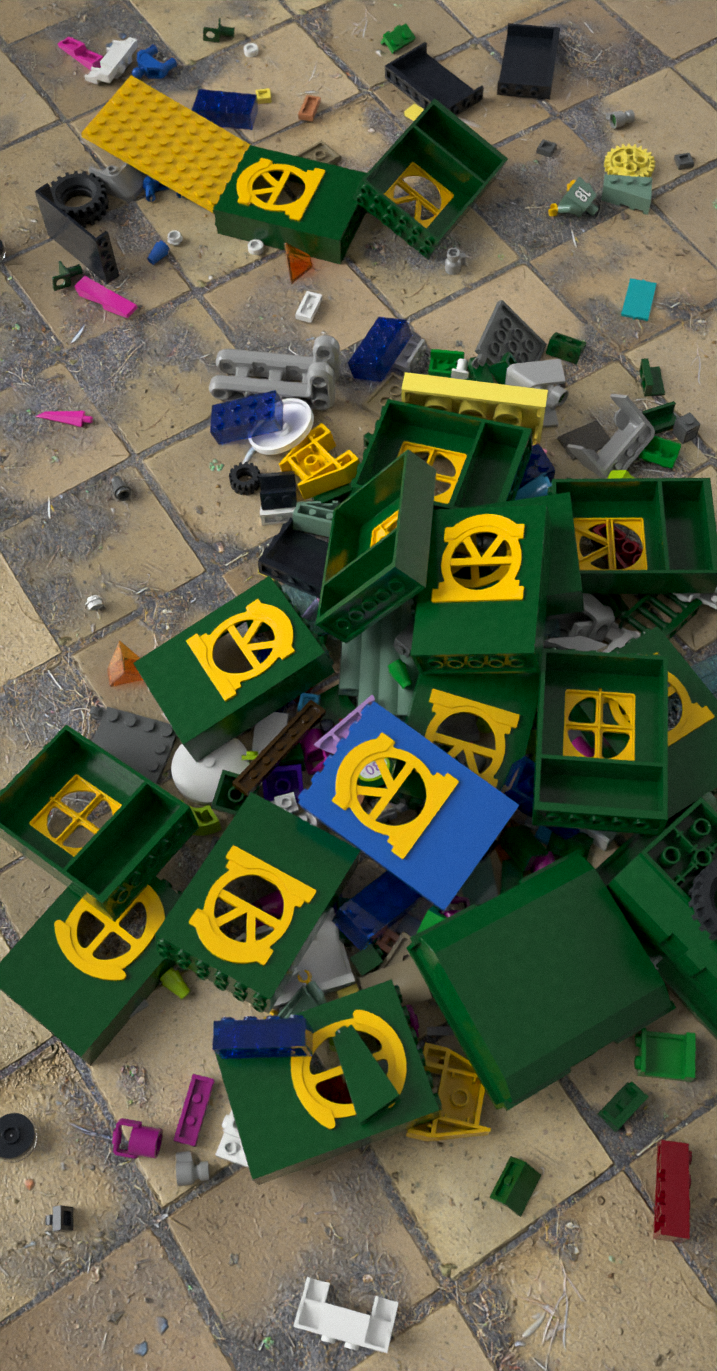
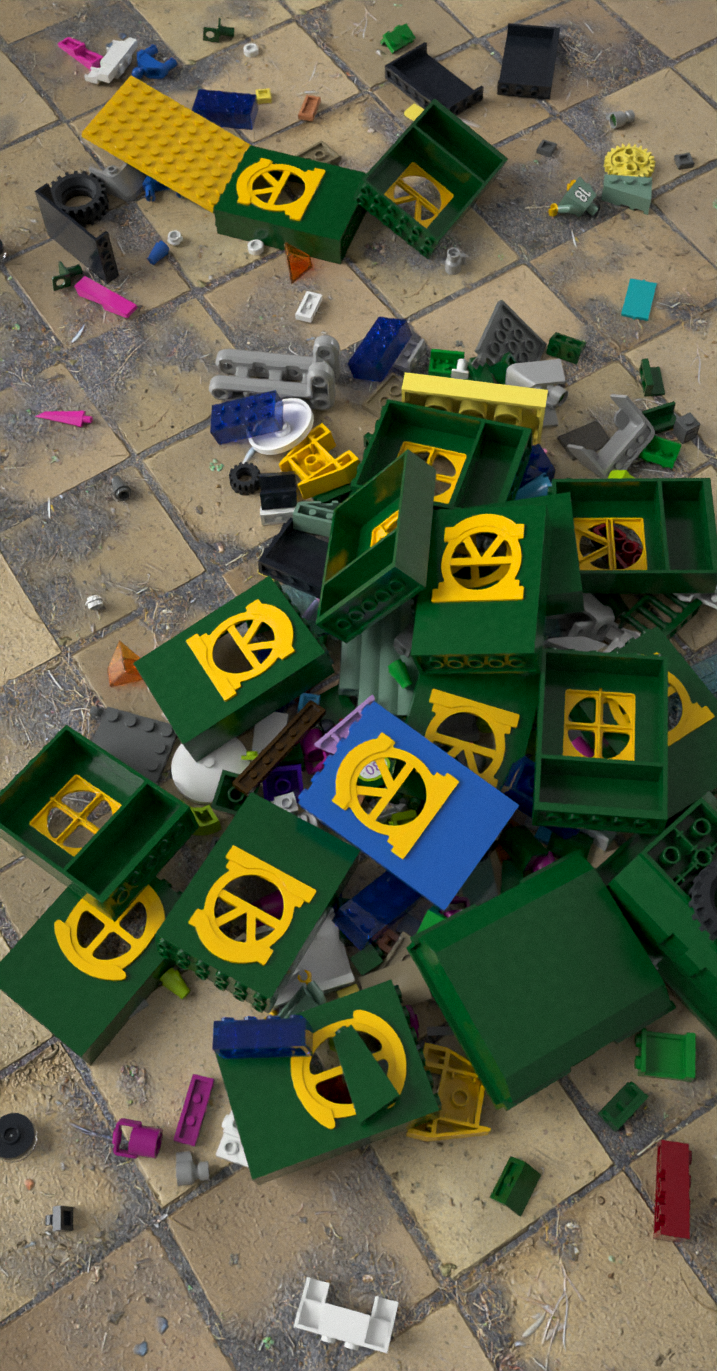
none -> lime bracket [388,810,417,826]

